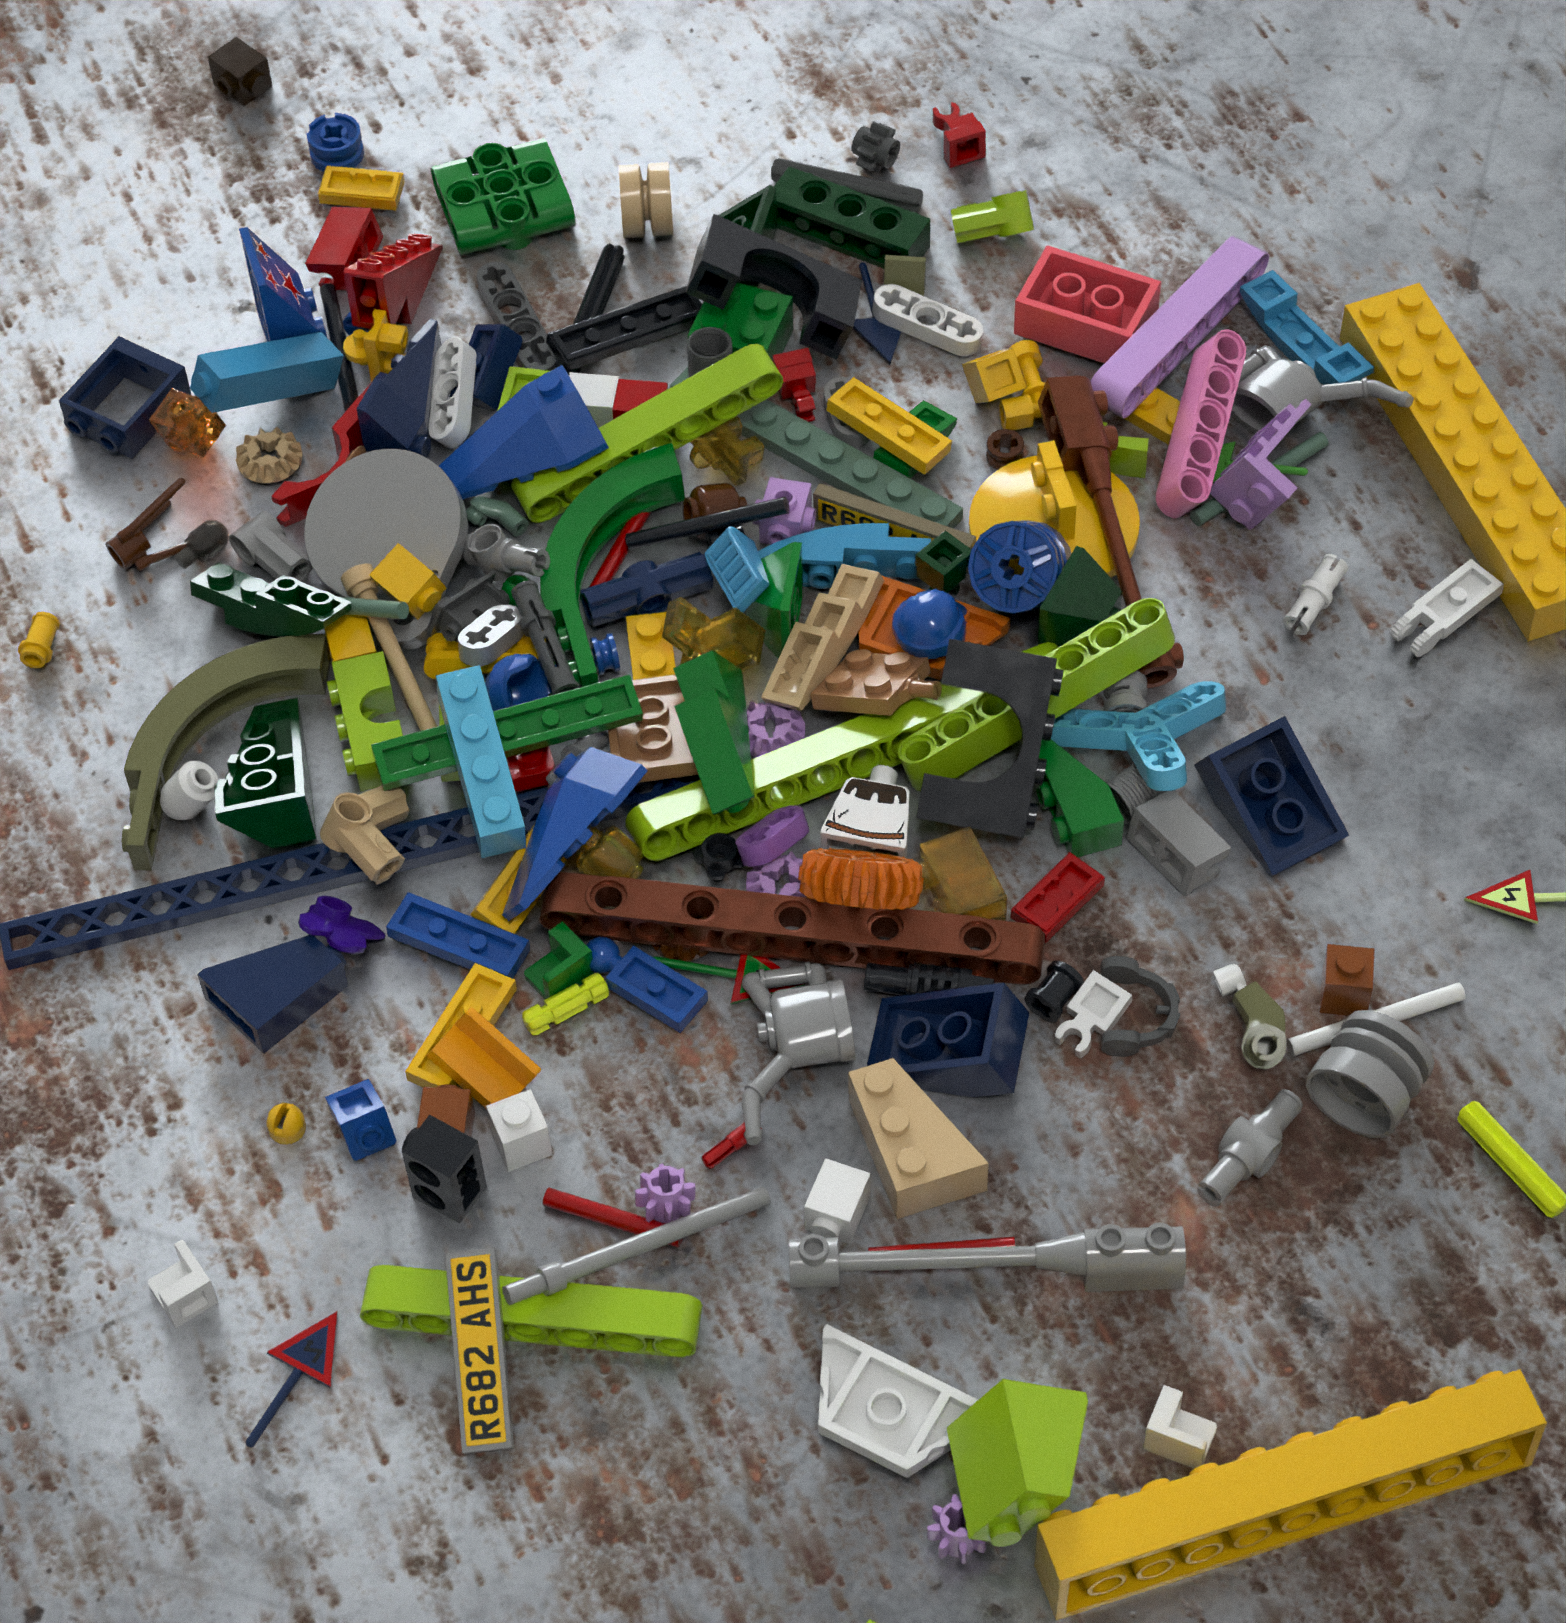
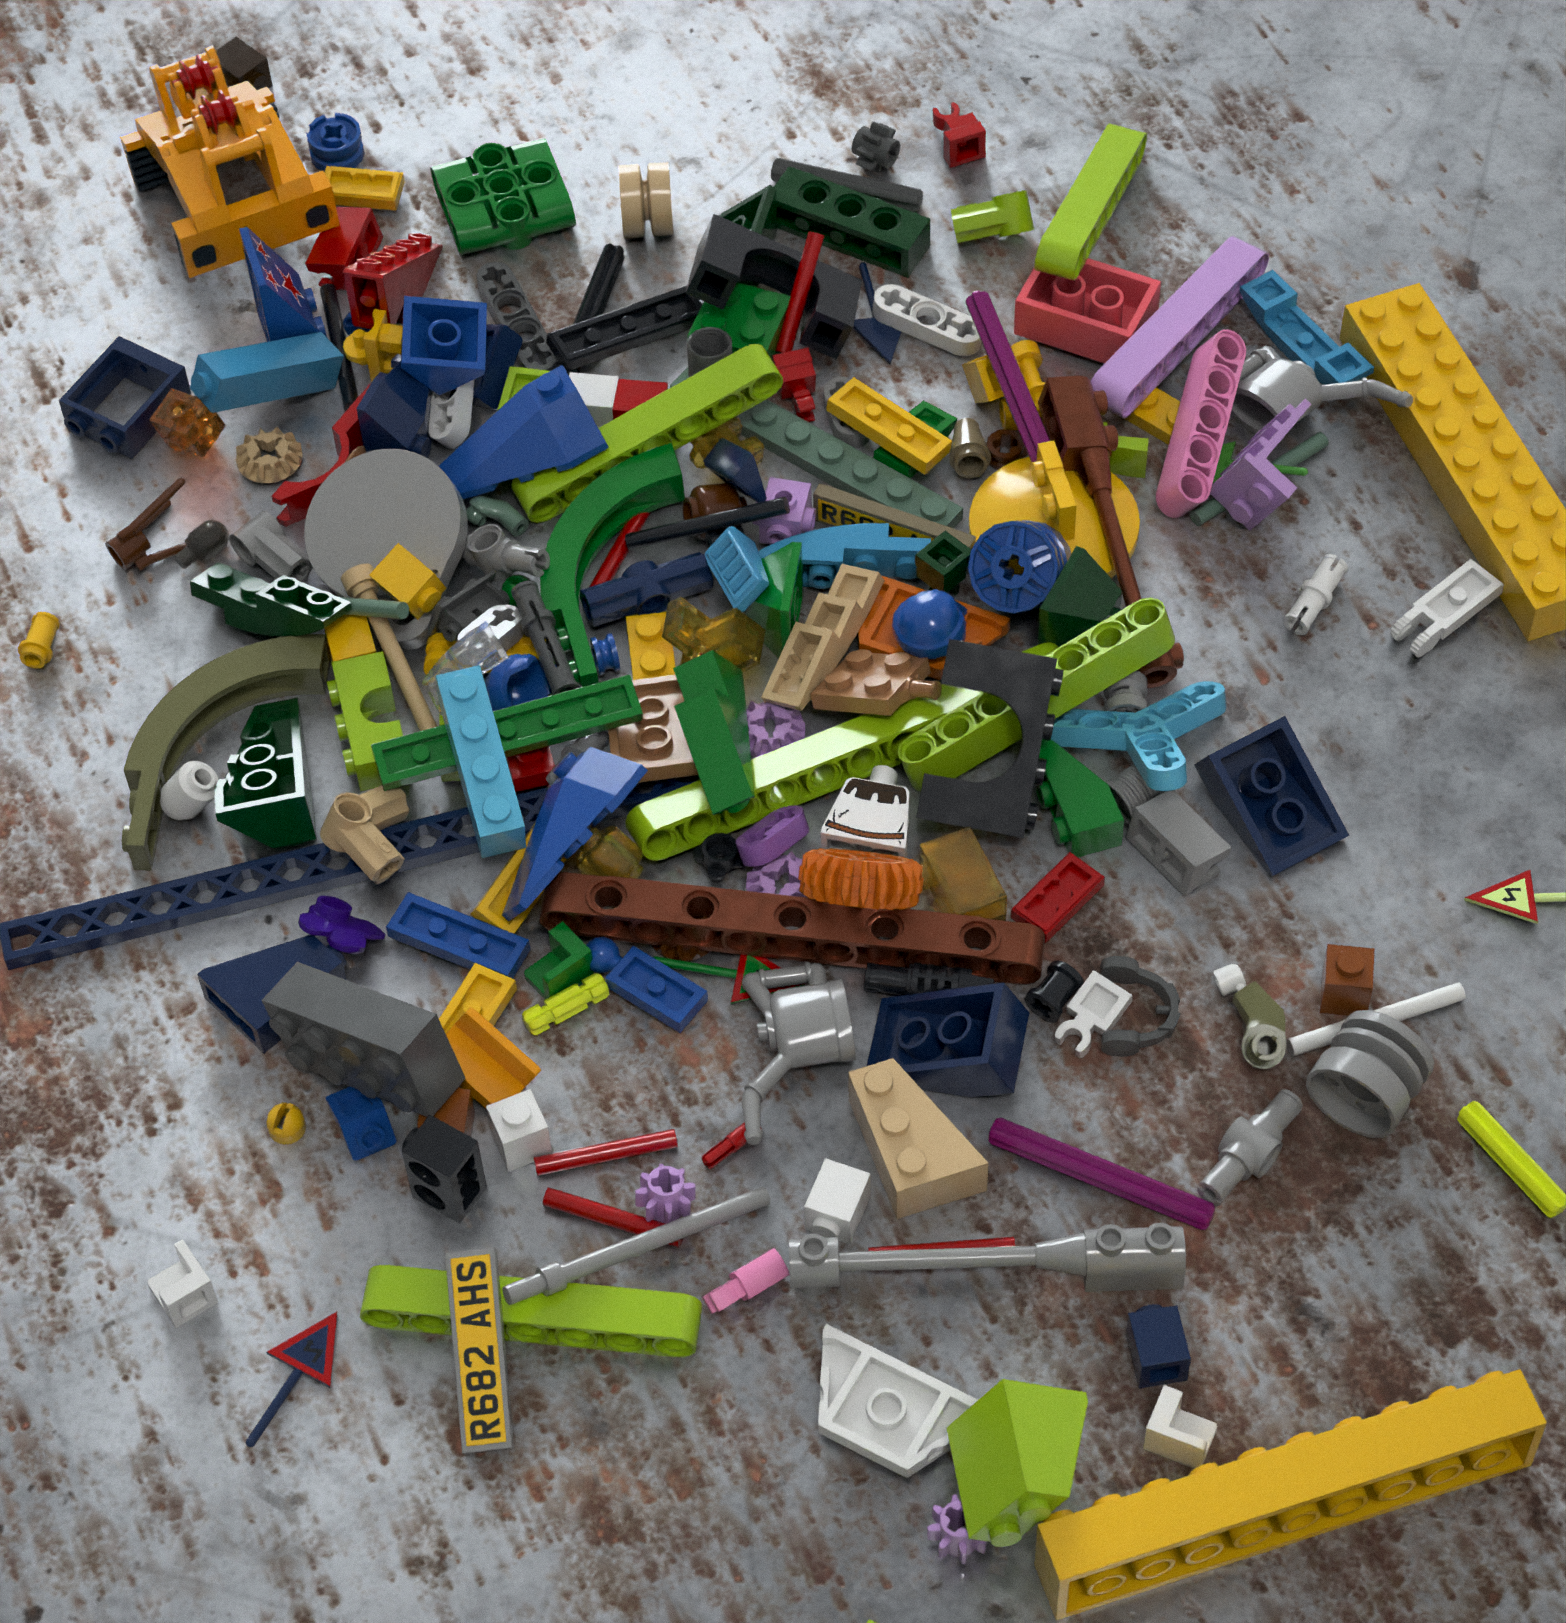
olive slope [884,255,926,305] -> none
none -> light orange container [120,46,340,278]
none -> dark grey brick [261,962,466,1117]
none -> blue slope [401,296,487,396]
none -> clear slope [422,621,509,715]
none -> red bar [534,1129,678,1176]
none -> bright pink bar [702,1248,790,1314]
none -> dark blue slope [703,438,767,503]
none -> red bar [776,231,824,353]
none -> dark tan cone [949,418,991,478]
none -> magenta axle [965,290,1050,462]
none -> magenta axle [988,1118,1215,1230]
none -> lime beam [1034,123,1147,281]
none -> dark blue brick [1126,1304,1191,1389]

